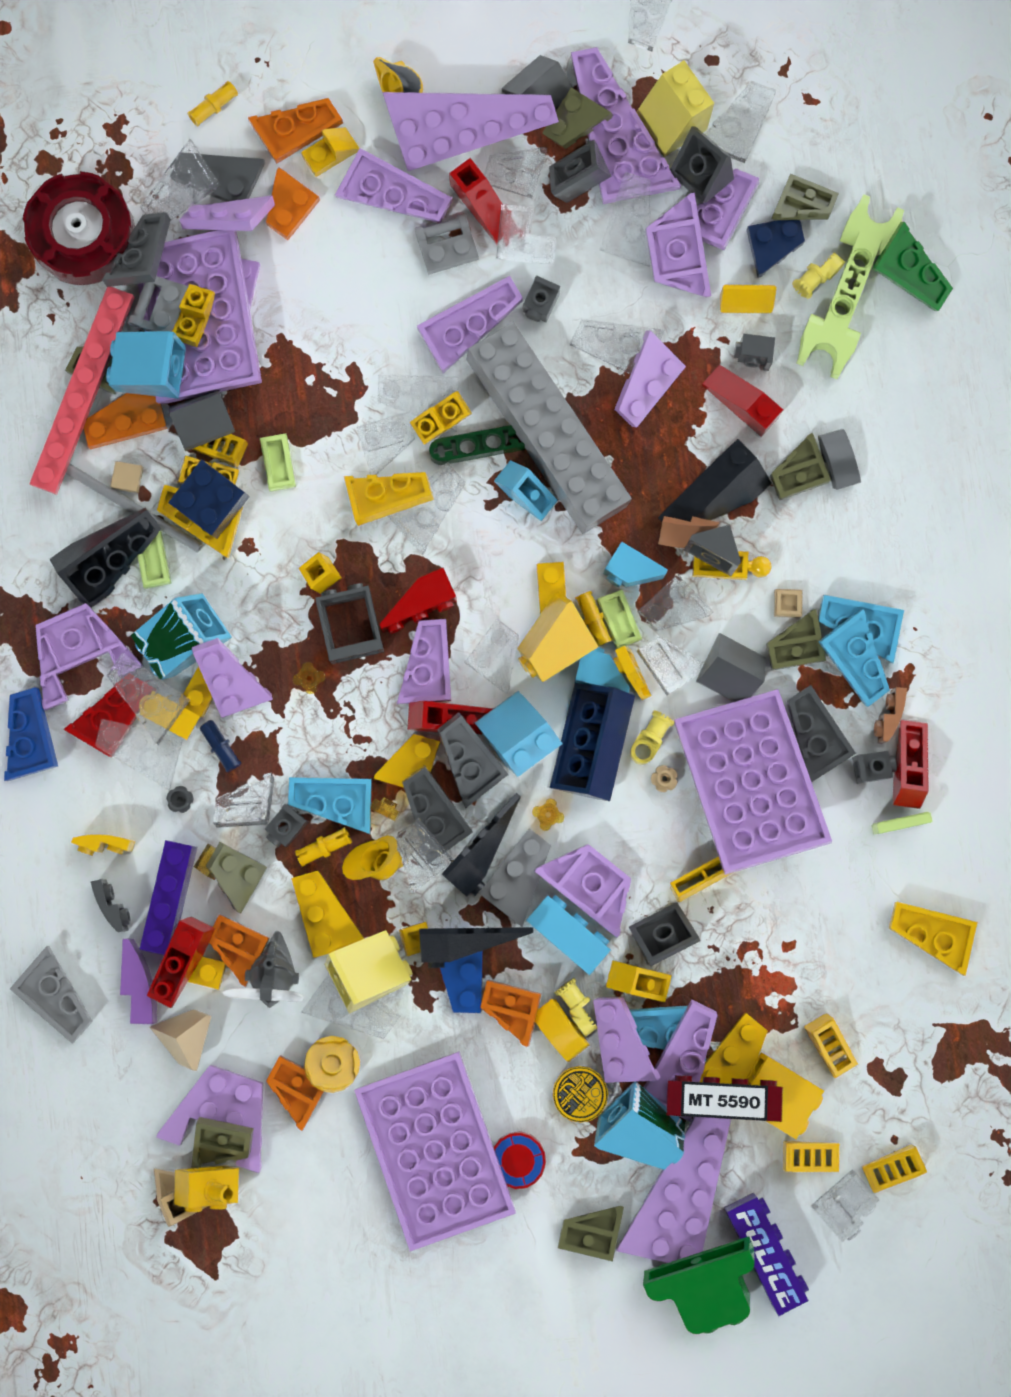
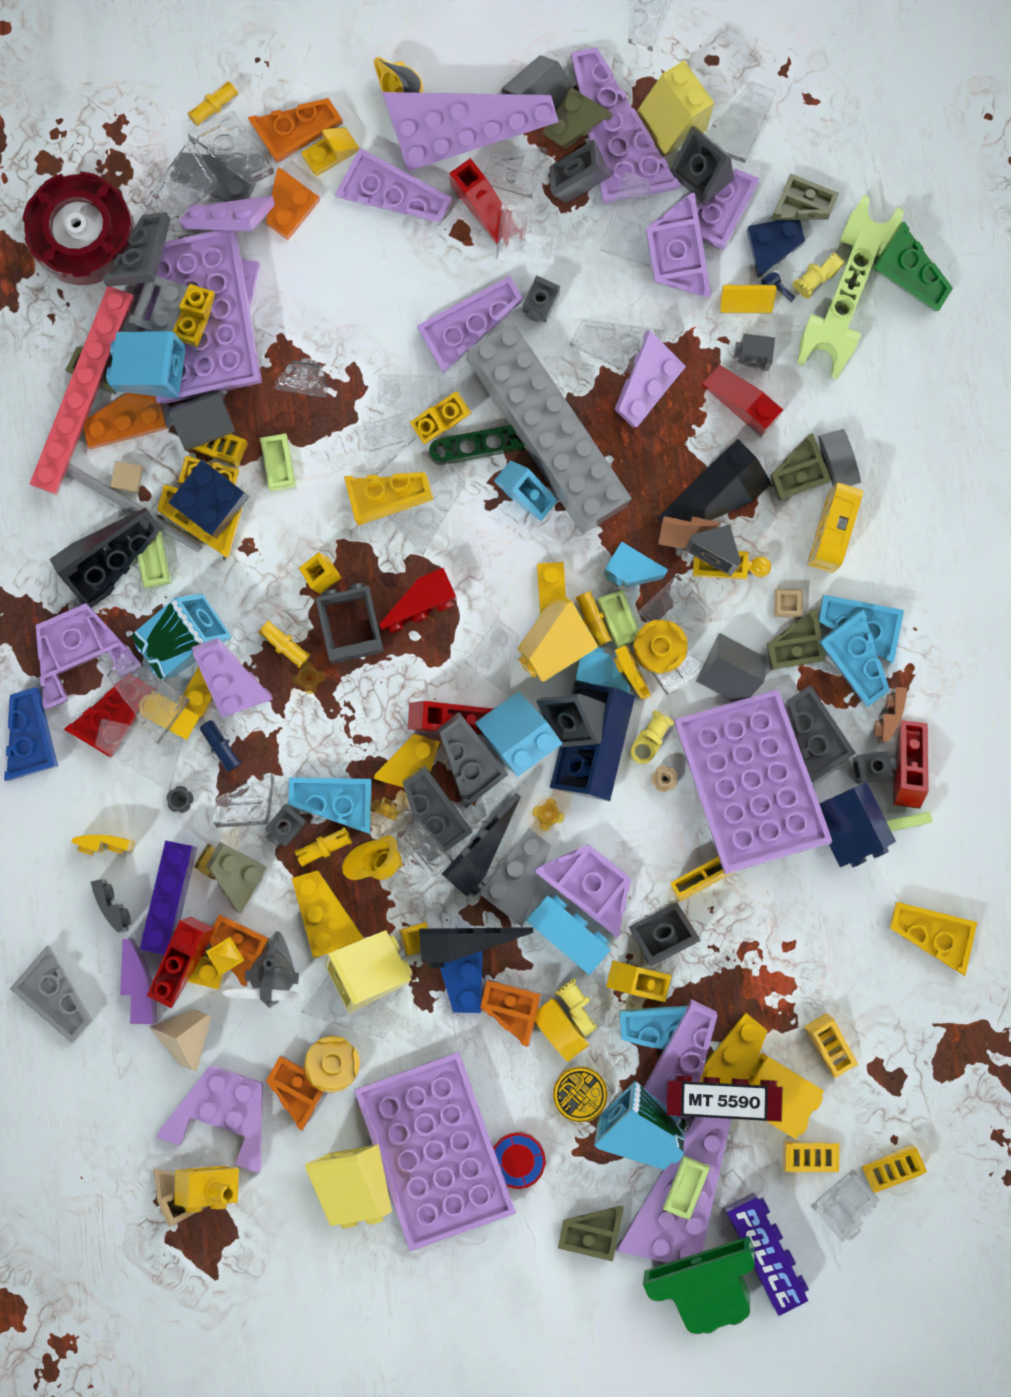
olive wing [191,1117,254,1168] -> none
lavender wing [397,619,451,705] -> none
light grey plate [414,213,479,275] -> none
lavender wing [593,996,661,1083] -> none
none -> clear wing [188,110,274,185]
none -> yellow tile [206,937,245,975]
none -> yellow pin [258,620,310,668]
none -> clear wing [274,358,328,398]
none -> light yellow slope [305,1144,392,1229]
none -> dark grey slope [536,694,605,747]
none -> yellow tile [633,619,688,674]
none -> yellowish green tile [662,1155,710,1220]
none -> dark blue hand [761,272,796,302]
none -> yellow axle [807,482,864,574]
none -> dark blue brick [819,782,896,868]

